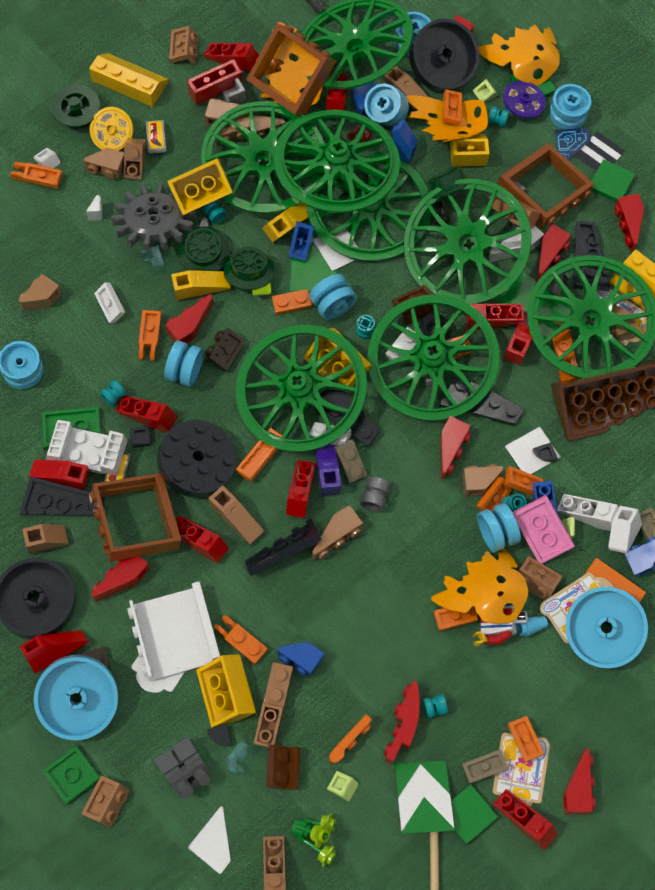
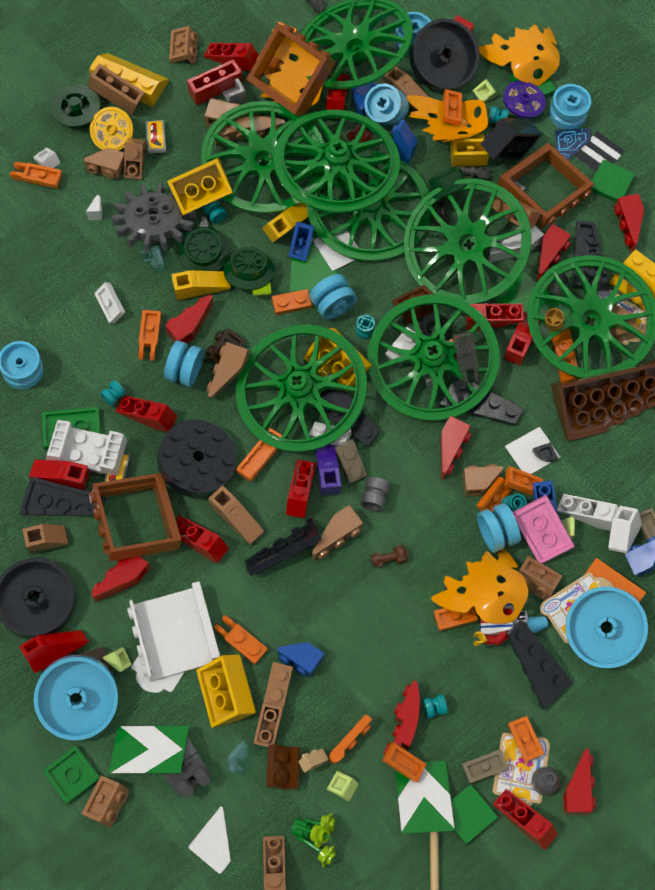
medium nougat slope [18,274,62,311] -> none
black tile [130,426,151,448] -> none
black tile [207,725,232,746] -> none
none -> medium nougat brick [87,64,145,115]
none -> yellowish green slope [103,647,131,672]
none -> sticker [108,726,189,773]
none -> medium nougat slope [207,342,251,398]
none -> tan piece [298,749,329,773]
none -> reddish brown bar [370,545,409,568]
none -> orange tile [382,743,426,782]
none -> clear smoke hinge [452,332,480,386]
none -> dark grey piece [457,166,490,178]
none -> black brick [481,118,543,160]
none -> black wing [506,621,572,709]
none -> dark grey brick [531,767,560,796]
none -> pearl gold wheel [545,308,564,332]

